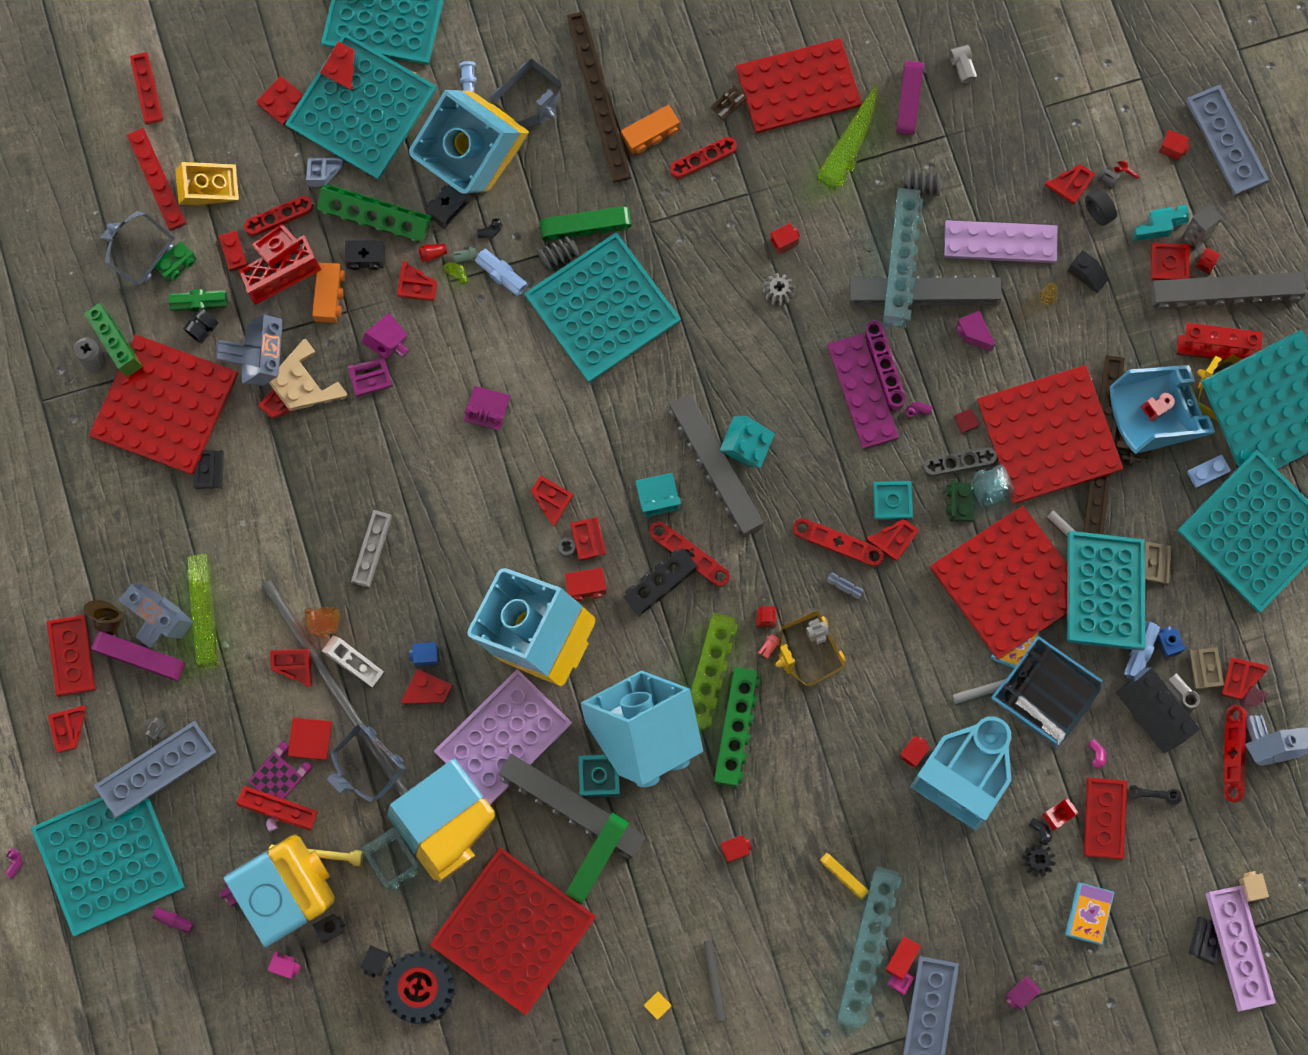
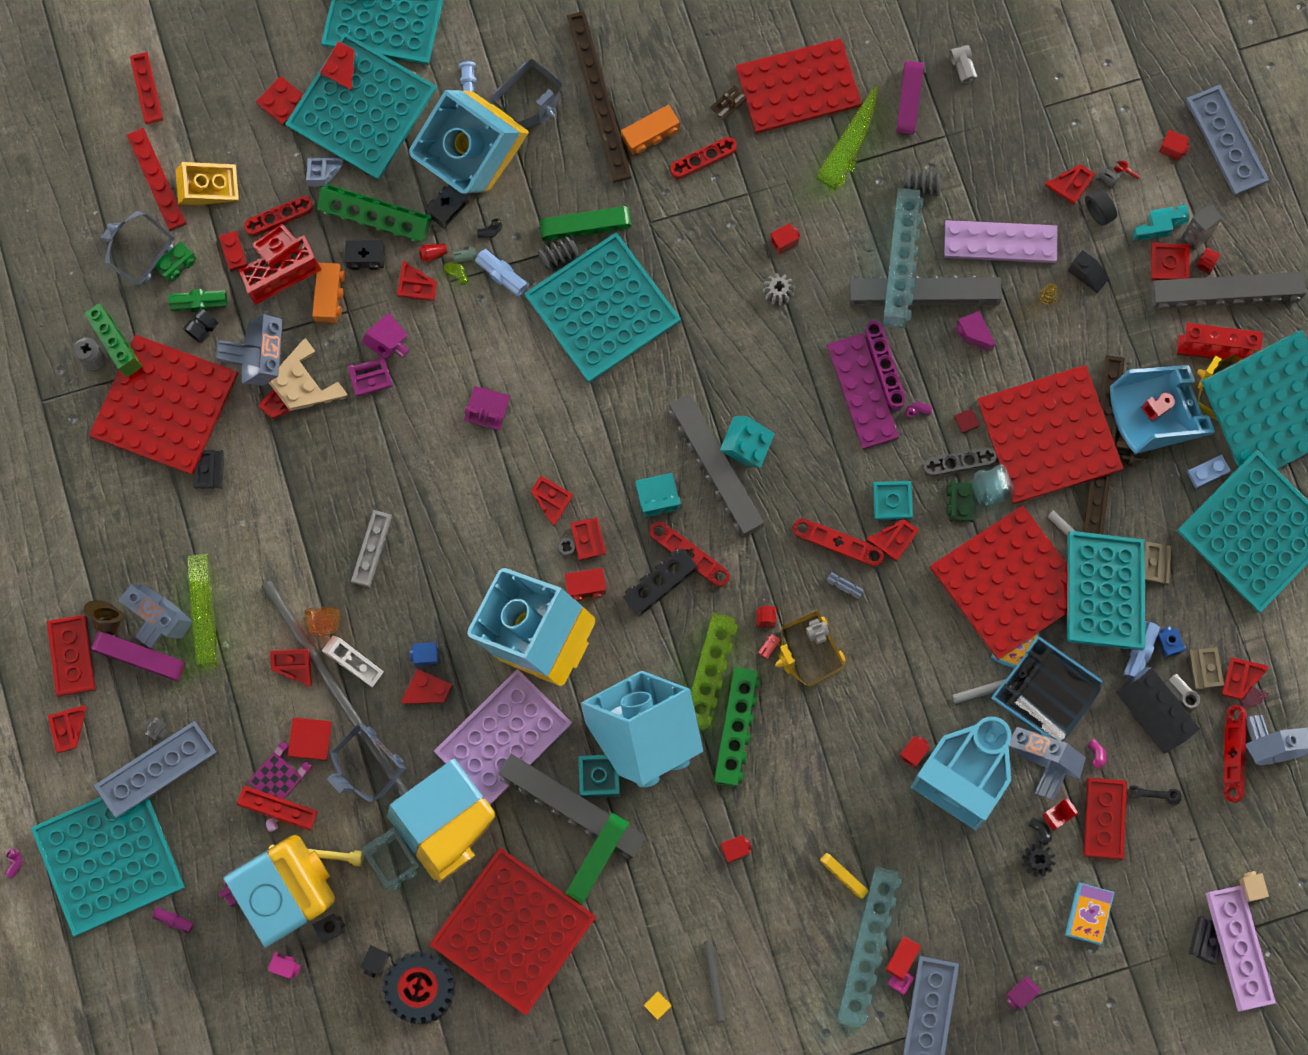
none -> sand blue piece [1009,727,1086,800]

